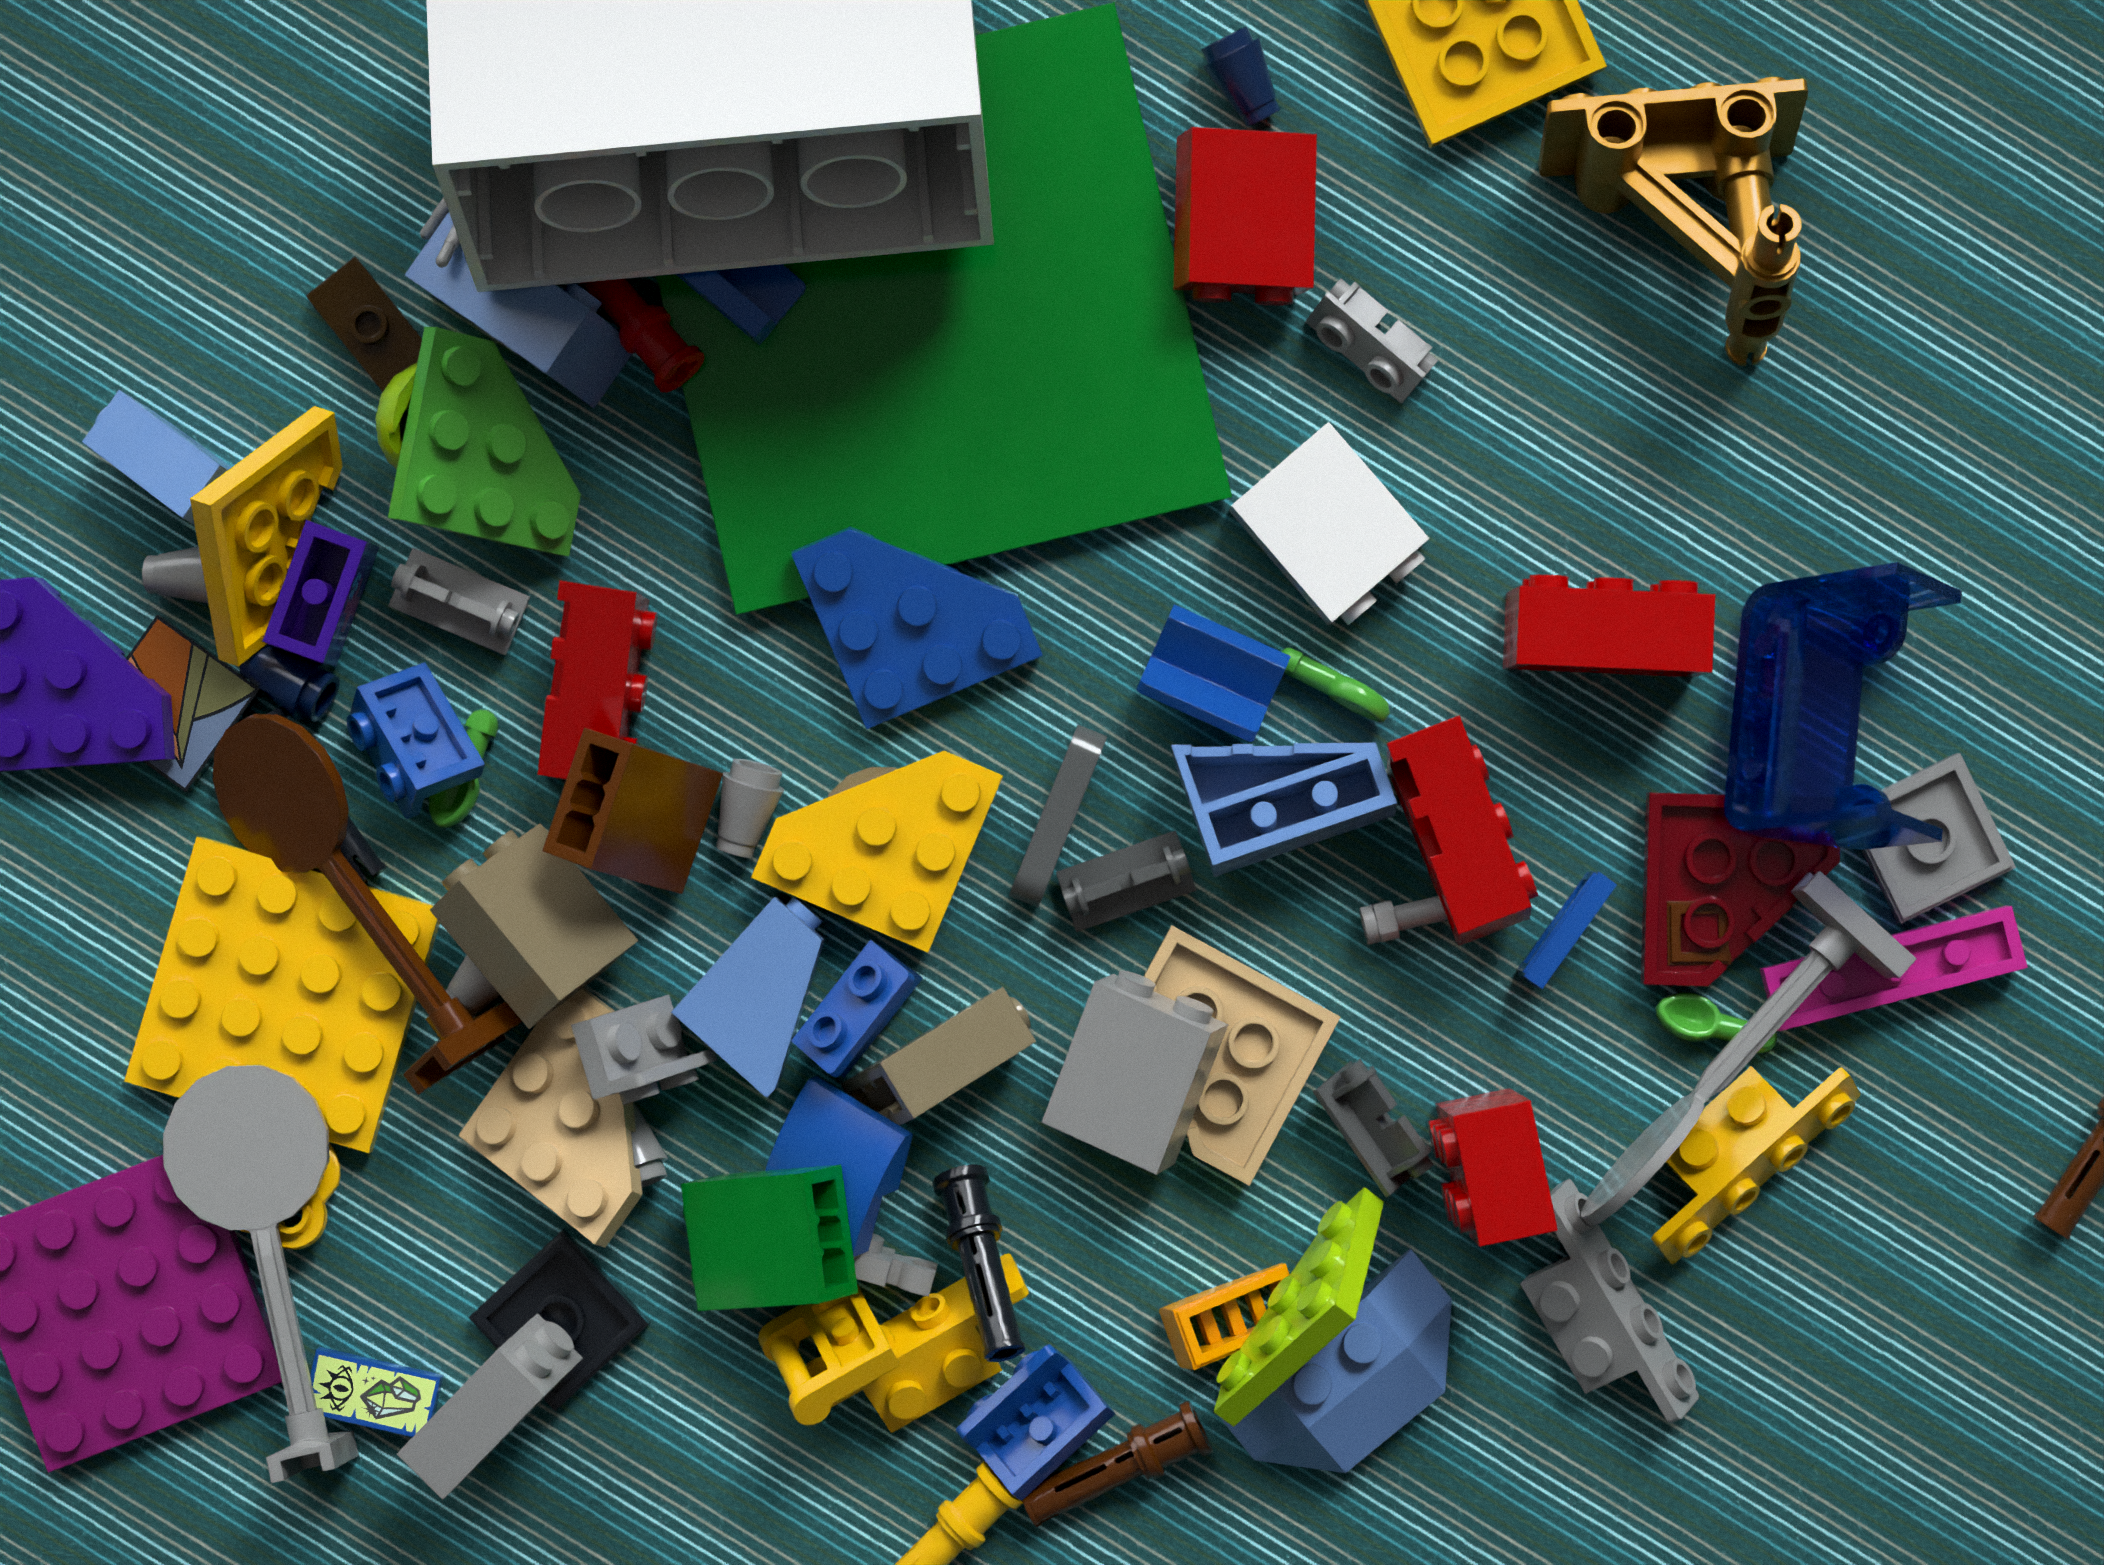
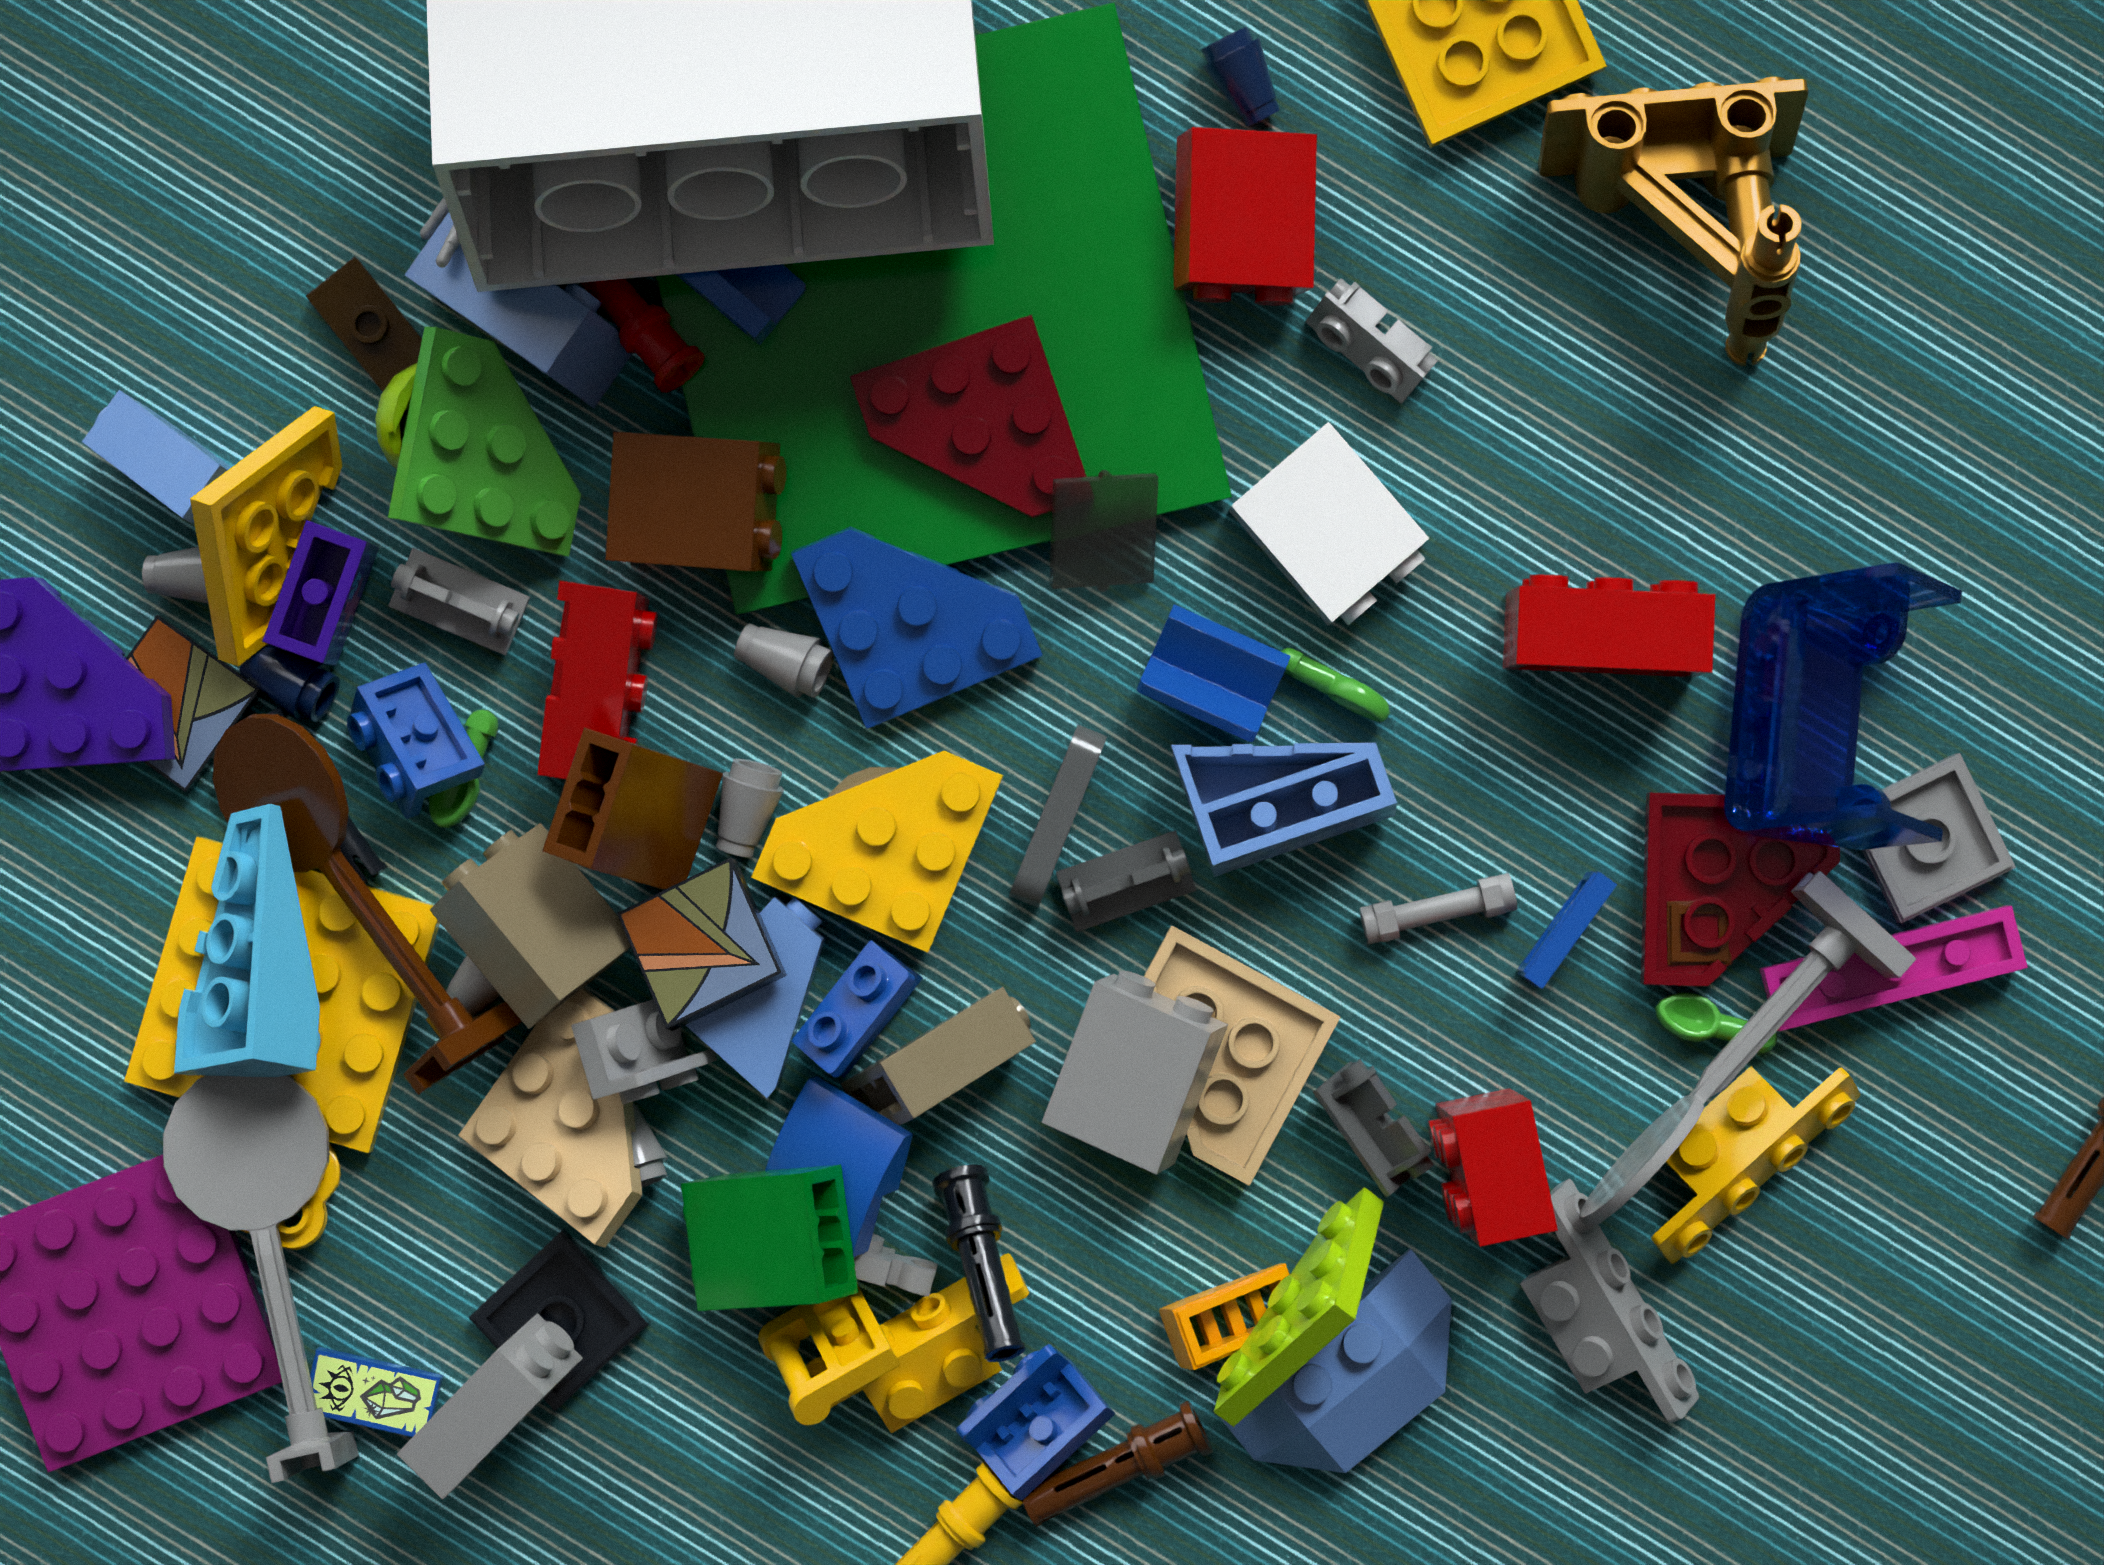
red wedge [1387,715,1538,946] -> none
none -> medium azure wedge [174,804,320,1077]
none -> reddish brown brick [605,432,786,571]
none -> tile [617,858,787,1031]
none -> light grey cone [734,623,834,698]
none -> dark red plate [850,314,1093,519]
none -> clear smoke piece [1049,470,1159,592]

